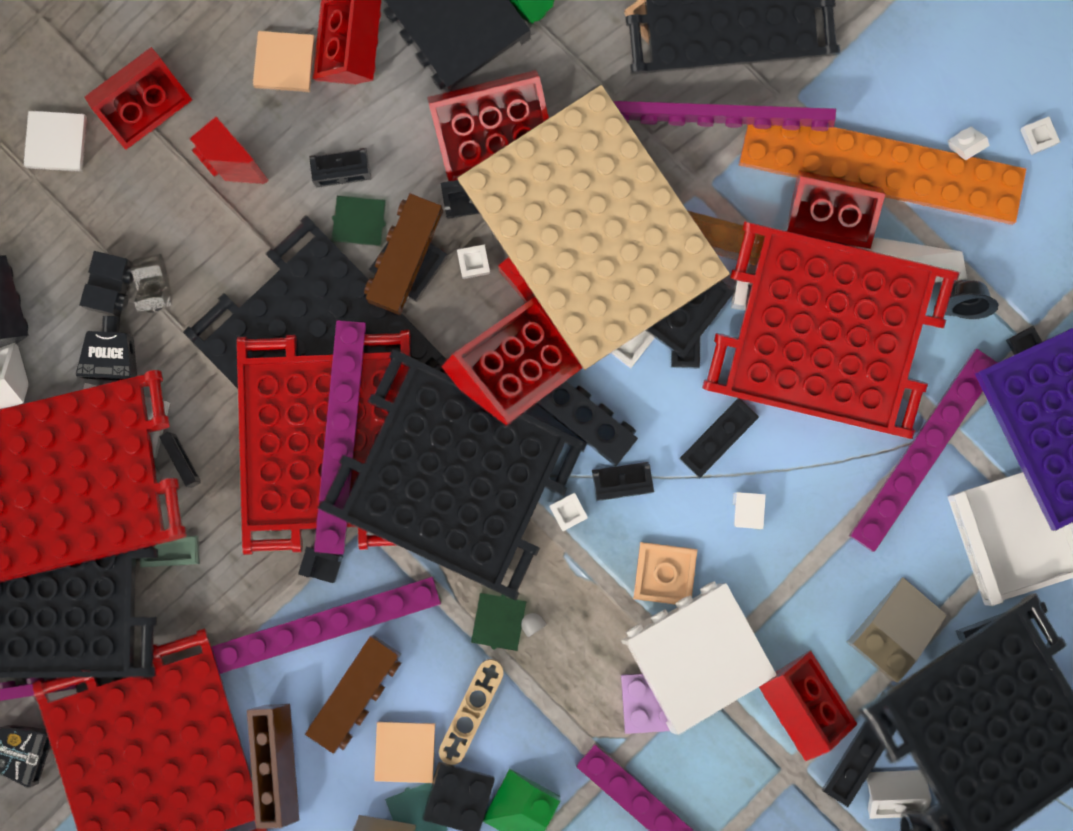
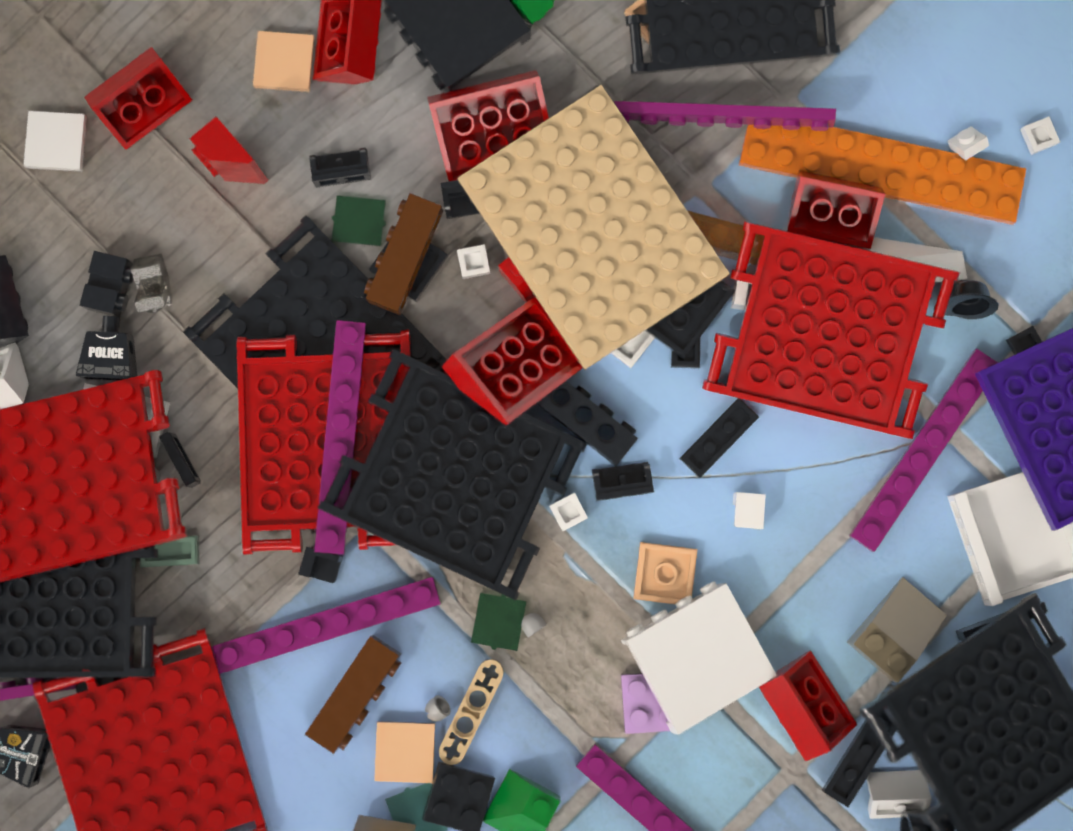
brick [247,704,300,829] -> none
none -> light grey hinge [425,695,451,722]

